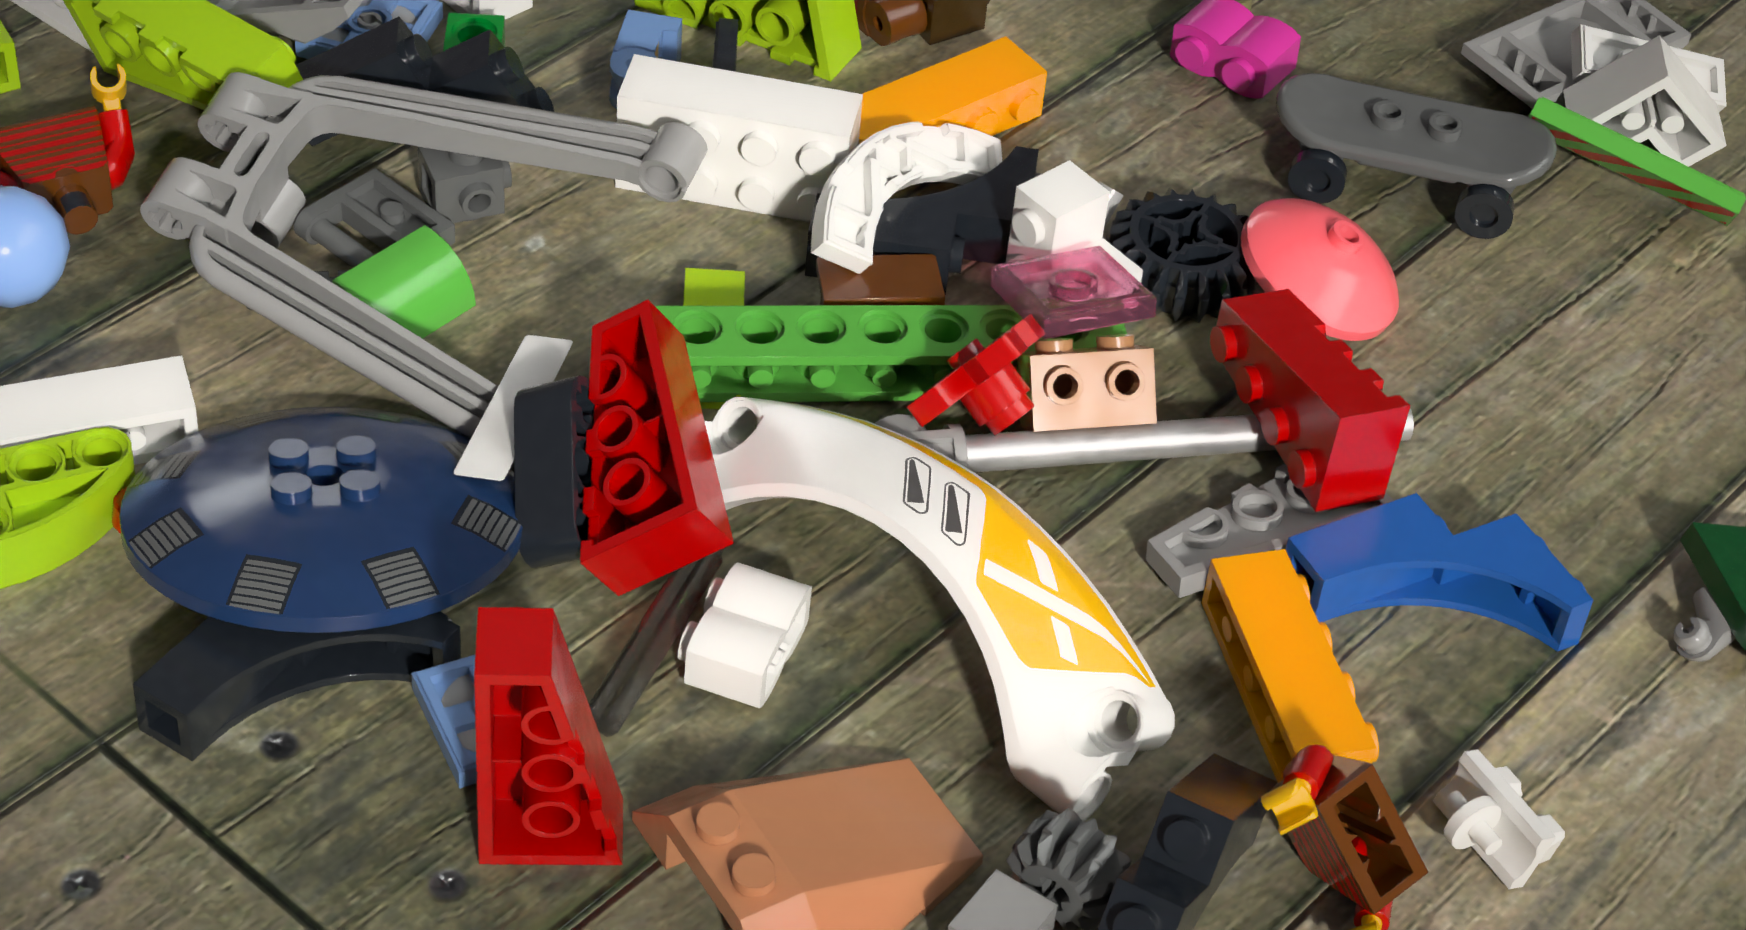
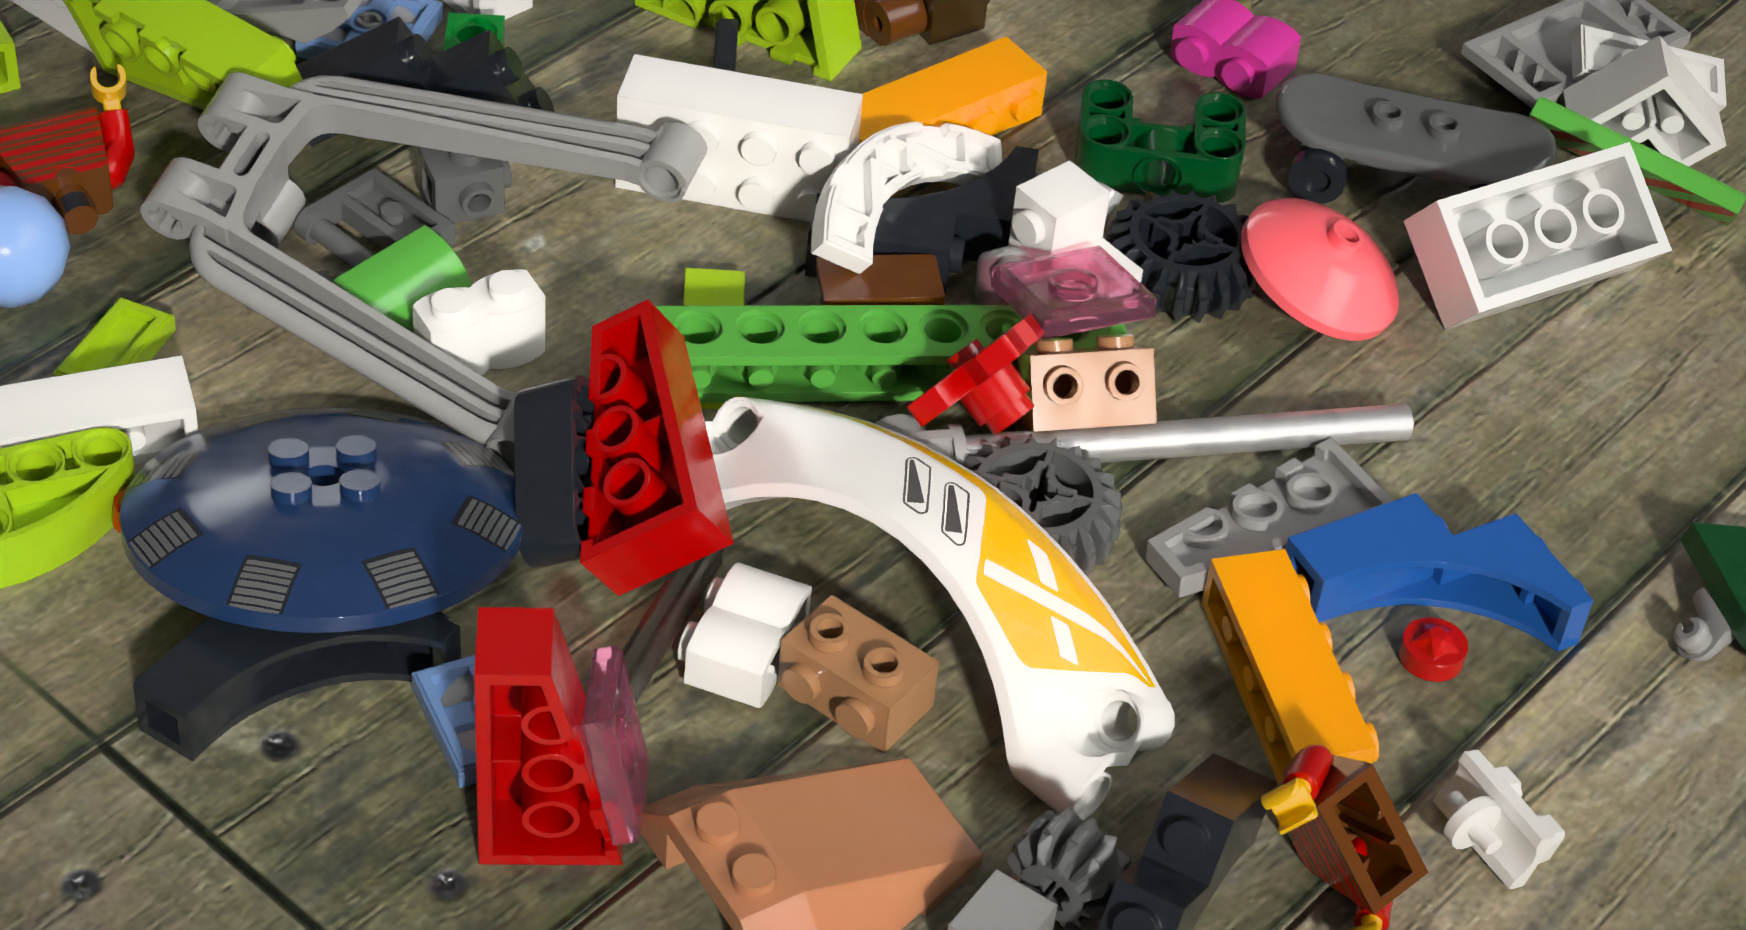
white sticker [454,335,573,481] -> none
medium blue leg [609,10,682,109] -> none
red wedge [1210,289,1411,512] -> none
none -> lime tile [53,297,176,377]
none -> white brick [413,269,545,376]
none -> clear pink tile [582,645,650,846]
none -> medium nougat brick [777,595,939,753]
none -> dark grey gear [964,434,1123,577]
none -> light grey arm [973,245,1031,305]
none -> dark green beam [1074,79,1246,203]
none -> red tile [1399,617,1469,682]
none -> white brick [1404,142,1672,330]

